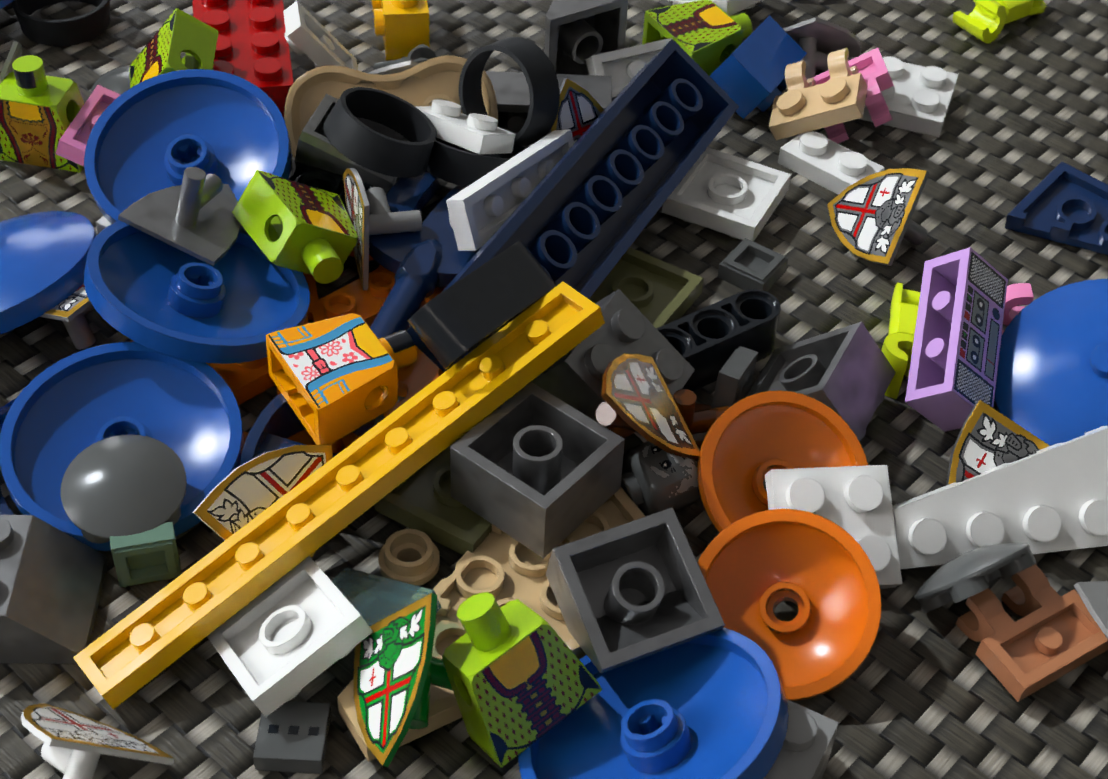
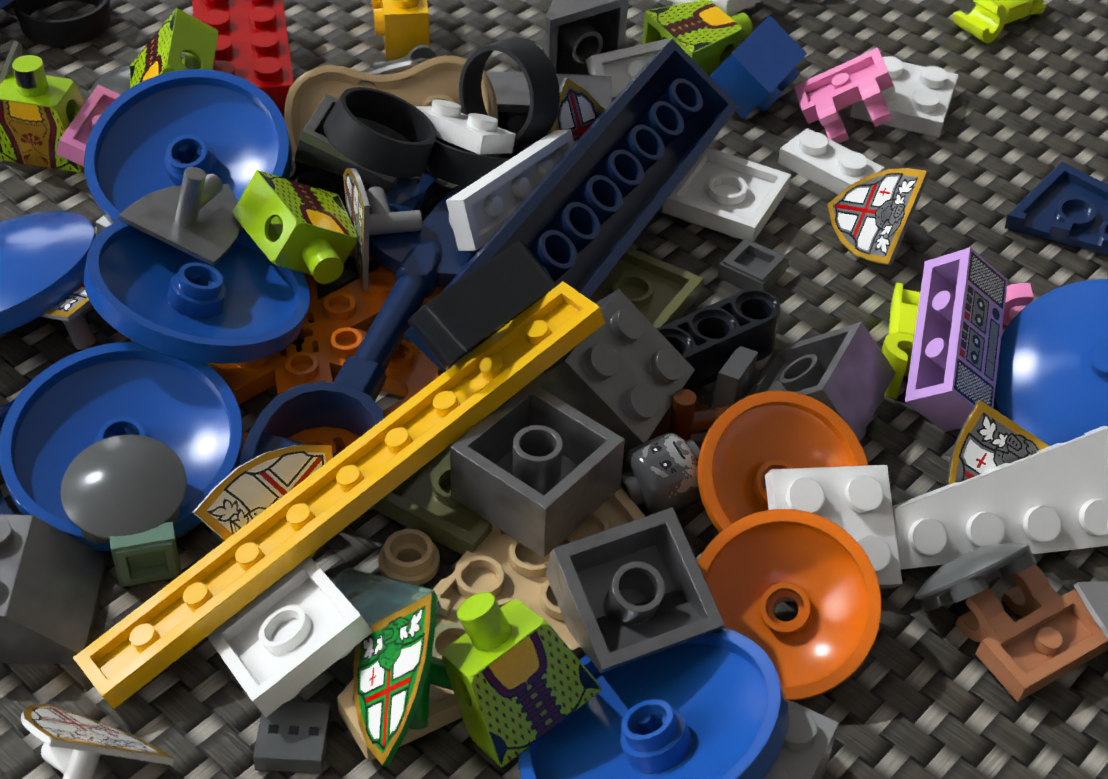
light orange torso [266,313,417,445] -> none
white plate [283,1,358,70] -> none
shield [595,353,700,460] -> none
tan plate [769,48,868,140] -> none
light grey shield [783,17,862,79] -> none

